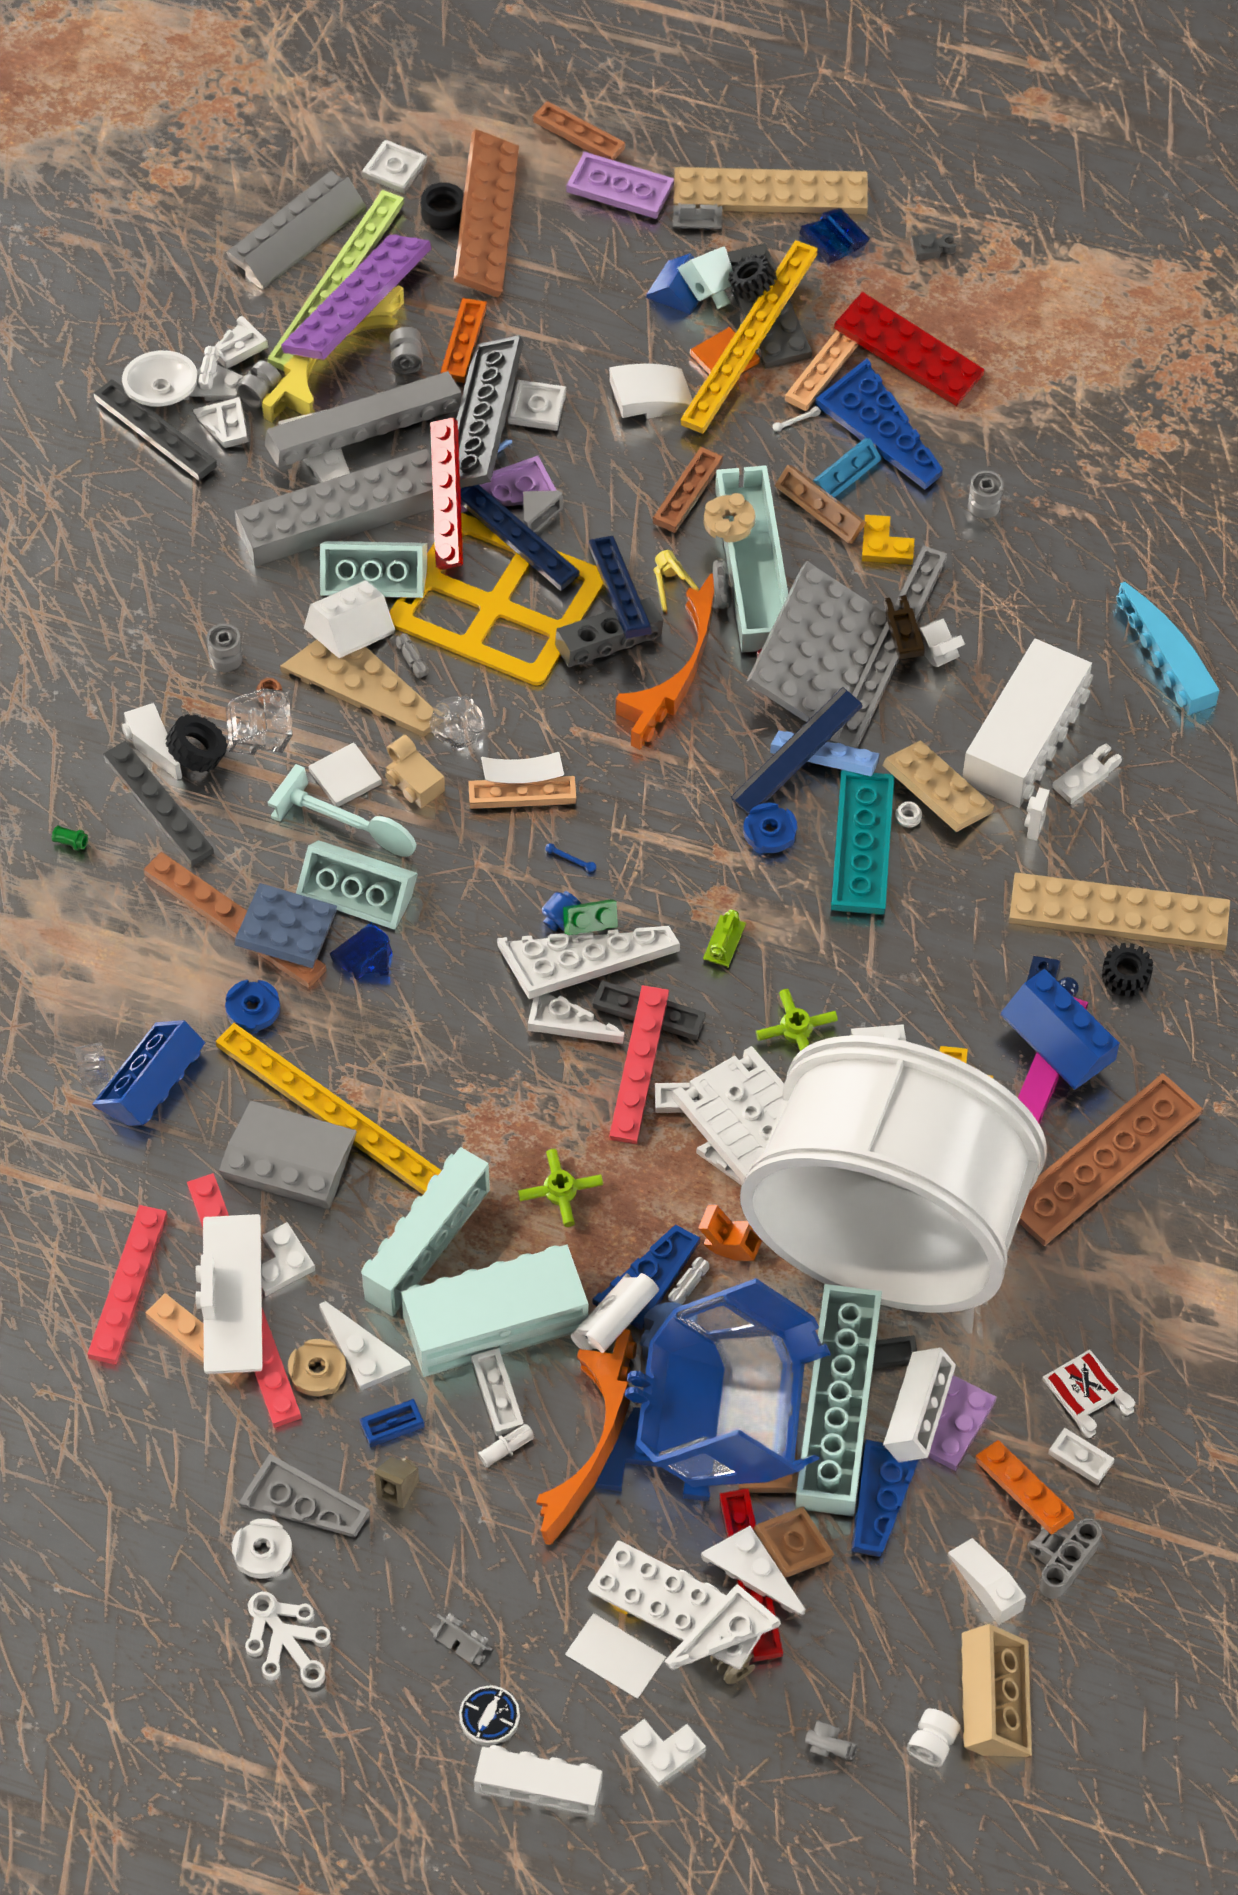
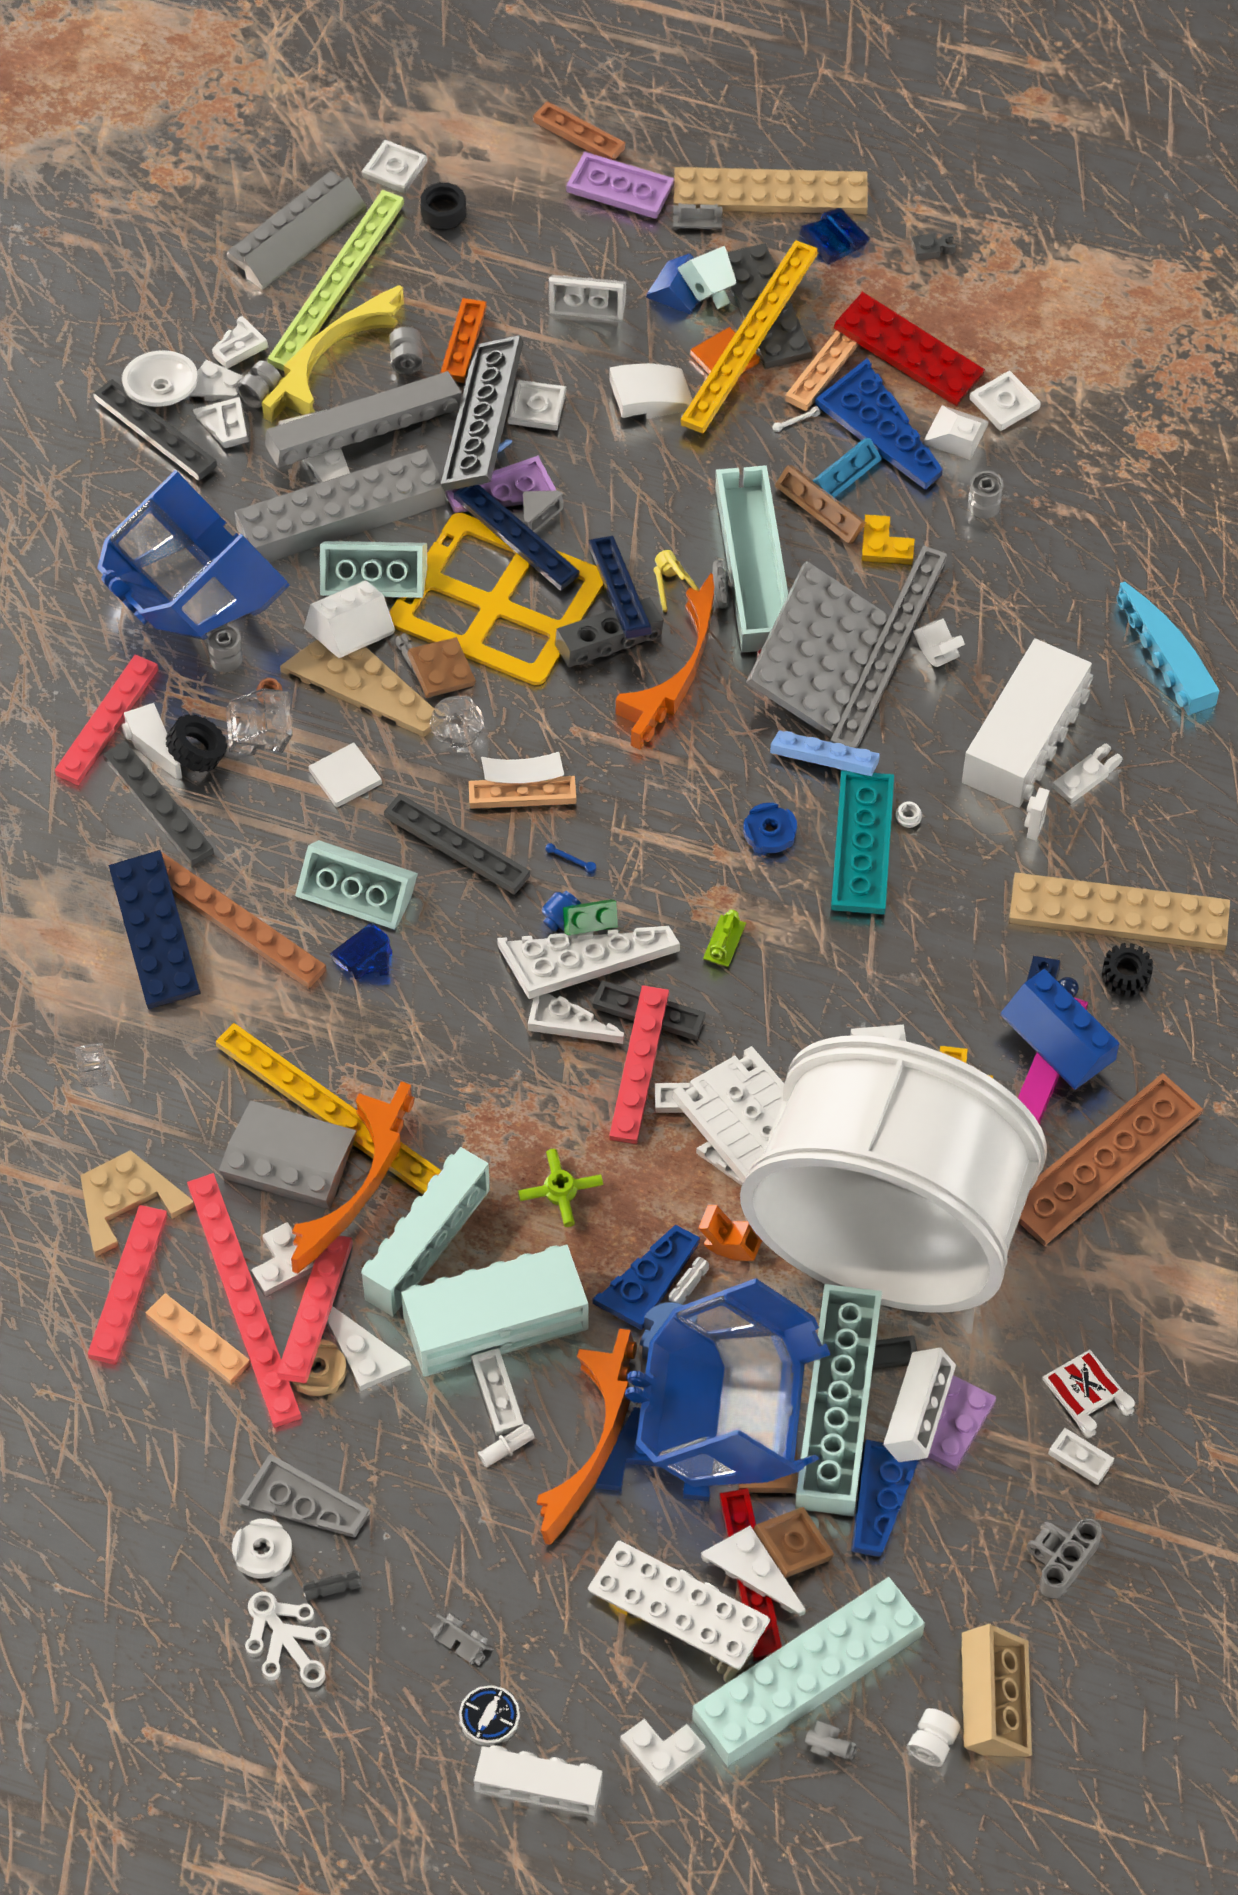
green pin [52,825,88,851] -> none
blue slope [92,1020,206,1126] -> none
white bracket [196,1214,263,1374] -> none
white axle [198,346,219,390] -> none
blue plate [225,980,281,1034] -> none
sand blue plate [234,883,337,968] -> none
light aqua piece [267,764,416,857] -> none
medium lavender plate [281,234,432,360] -> none
blue tile [360,1399,425,1448] -> none
dark tan slope [374,1456,419,1509] -> none
tan hinge [385,735,445,809] -> none
plate [430,418,463,570] -> none
nougat plate [453,129,519,298] -> none
white sticker [565,1613,666,1699] -> none
white piece [571,1273,659,1353] -> none
nougat plate [653,447,723,533] -> none
white wing [665,1584,781,1670] -> none
tan plate [704,493,755,542] -> none
black tyre [728,254,777,300] -> none
dark blue tile [731,687,863,815] -> none
lime bar [756,989,838,1051] -> none
tan plate [882,740,994,832] -> none
dark brown hinge [883,595,925,660] -> none
white slope [948,1538,1026,1625] -> none
orange plate [975,1440,1074,1535] -> none
none -> coral plate [55,654,159,786]
none -> tan wing [80,1150,194,1257]
none -> blue windscreen [97,470,290,640]
none -> dark blue plate [108,850,201,1010]
none -> coral plate [277,1236,353,1384]
none -> orange slope [291,1081,415,1274]
none -> dark grey axle [302,1570,362,1600]
none -> dark grey plate [384,793,530,895]
none -> medium nougat plate [407,637,476,698]
none -> white slope [549,275,626,321]
none -> light aqua brick [692,1577,925,1767]
none -> white slope [923,405,989,460]
none -> white plate [970,370,1041,431]

